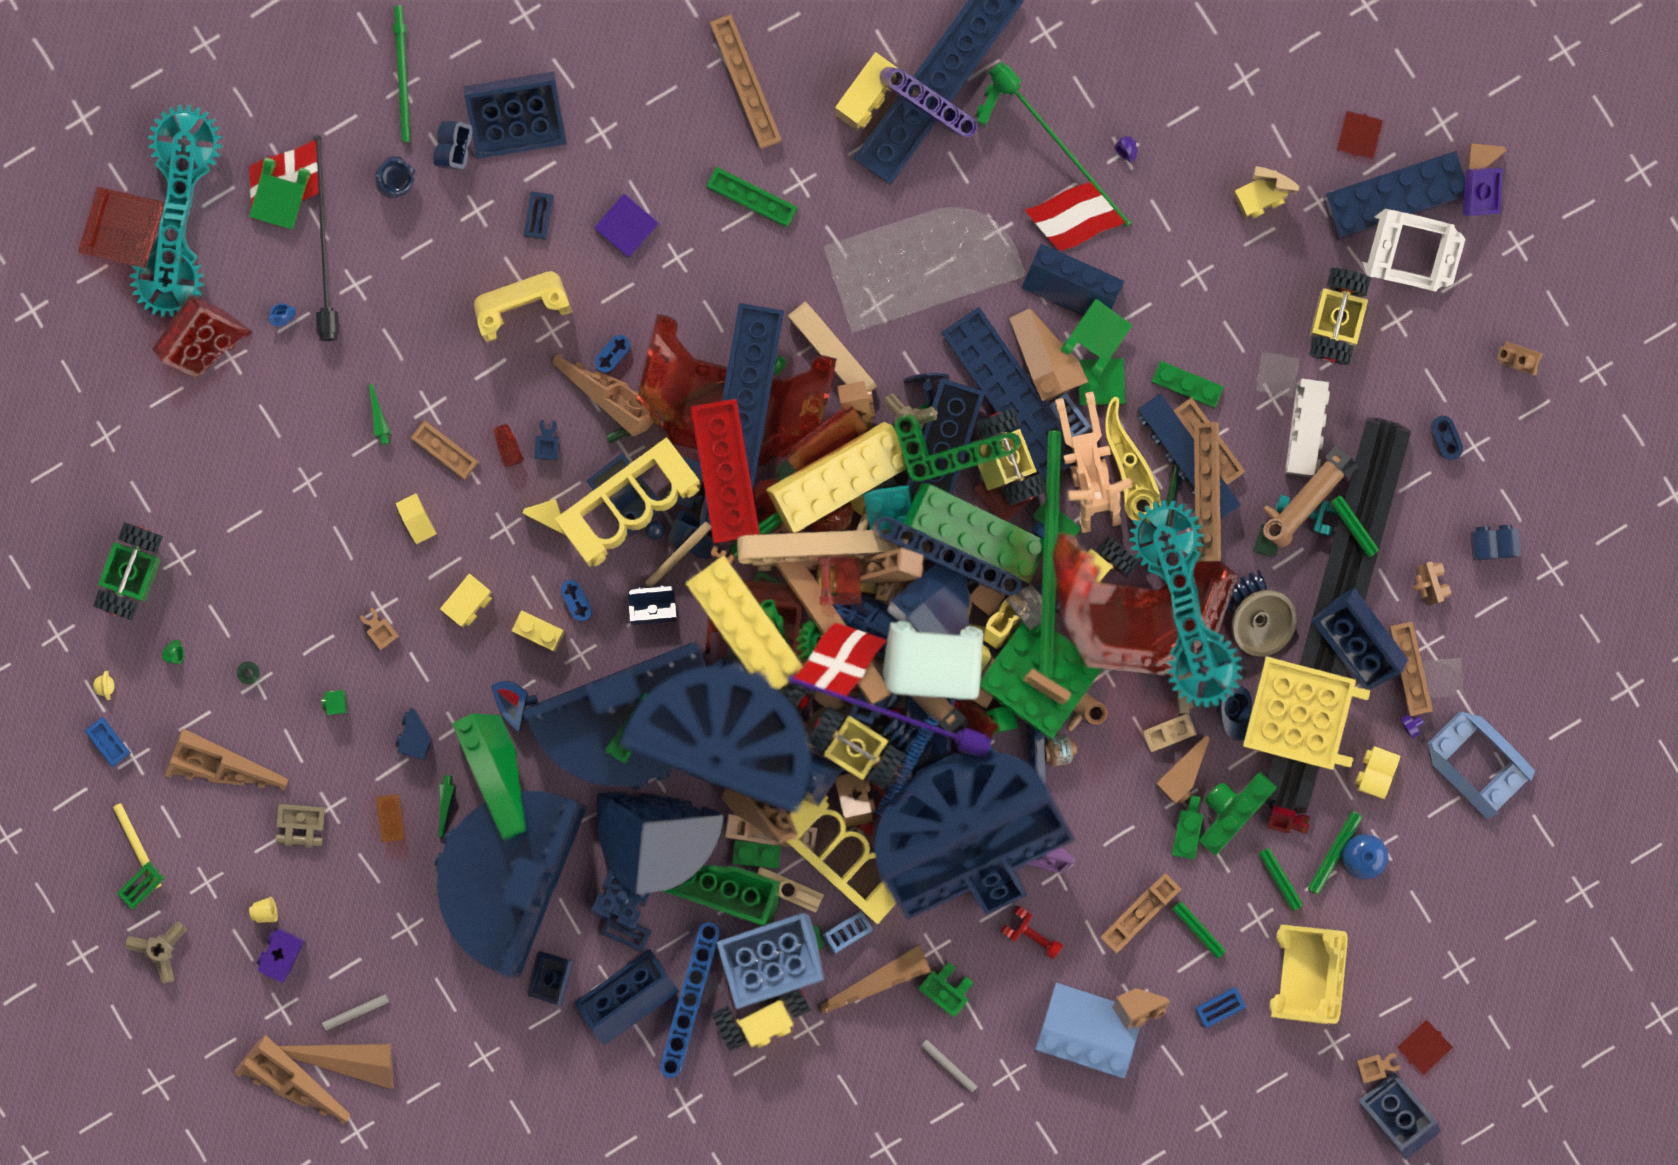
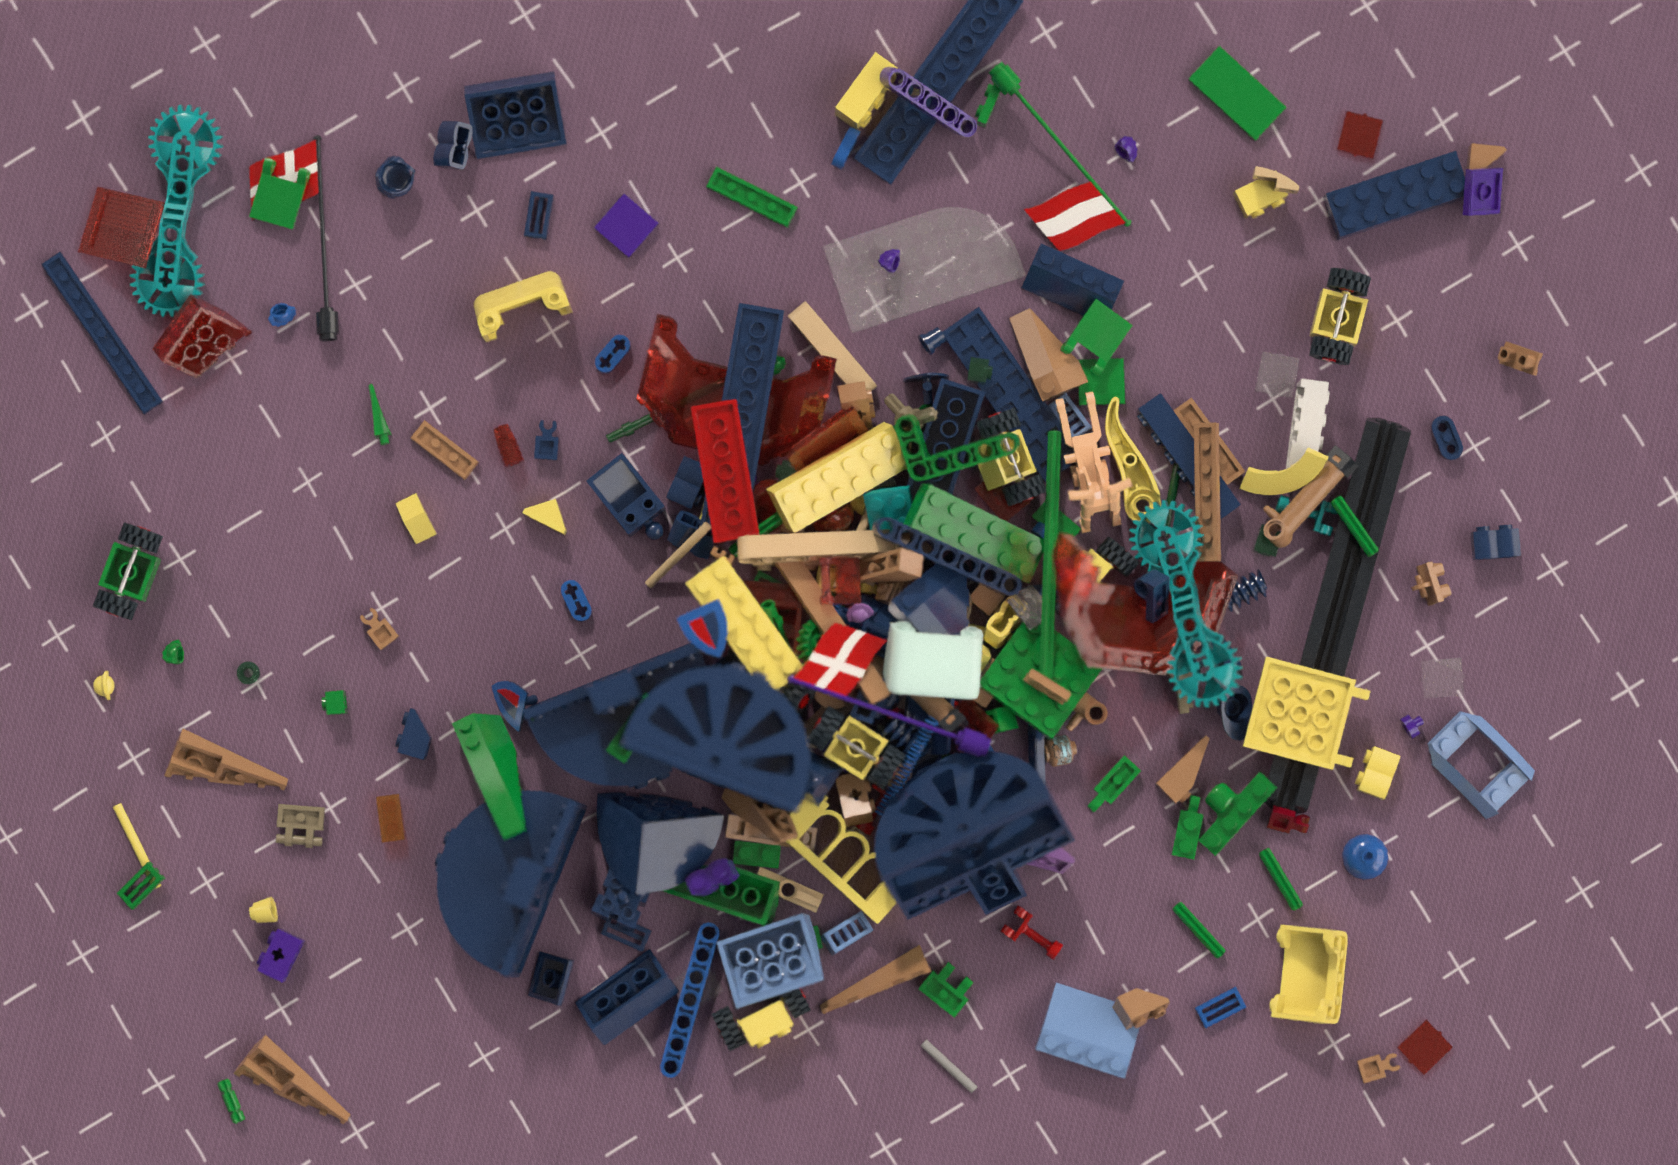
blue plate [84,717,131,767] -> none
dark tan bush [125,921,187,984] -> none
medium nougat wedge [278,1044,393,1089] -> none
light grey bar [322,994,389,1031] -> none
green bar [392,6,411,143] -> none
green piece [438,775,456,838] -> none
light yellow brick [440,574,492,627] -> none
light yellow brick [512,610,565,652] -> none
medium nougat wedge [552,354,668,437] -> none
light yellow fence [555,438,701,567] -> none
dark blue bracket [628,585,677,625] -> none
medium nougat plate [710,14,782,150] -> none
medium nougat slope [1100,873,1181,954] -> none
tan slope [1143,713,1197,752] -> none
green plate [1151,360,1224,409] -> none
dark tan dish [1232,590,1297,657] -> none
green axle [1308,811,1362,894] -> none
dark blue slope [1312,588,1409,690] -> none
dark blue slope [1358,1072,1441,1160] -> none
white wedge [1362,209,1465,292] -> none
medium nougat plate [1389,621,1433,716] -> none
none -> dark blue tile [41,252,163,415]
none -> green axle [217,1079,245,1124]
none -> blue shield [676,599,728,657]
none -> dark purple brick [685,859,739,896]
none -> blue beam [831,126,861,170]
none -> medium lavender piece [847,603,874,623]
none -> dark purple piece [878,249,900,273]
none -> dark blue piece [918,327,946,355]
none -> clear green plate [967,357,993,385]
none -> green plate [1087,755,1141,812]
none -> dark blue plate [1134,569,1170,624]
none -> green tile [1188,46,1286,141]
none -> light yellow tile [1239,448,1329,495]

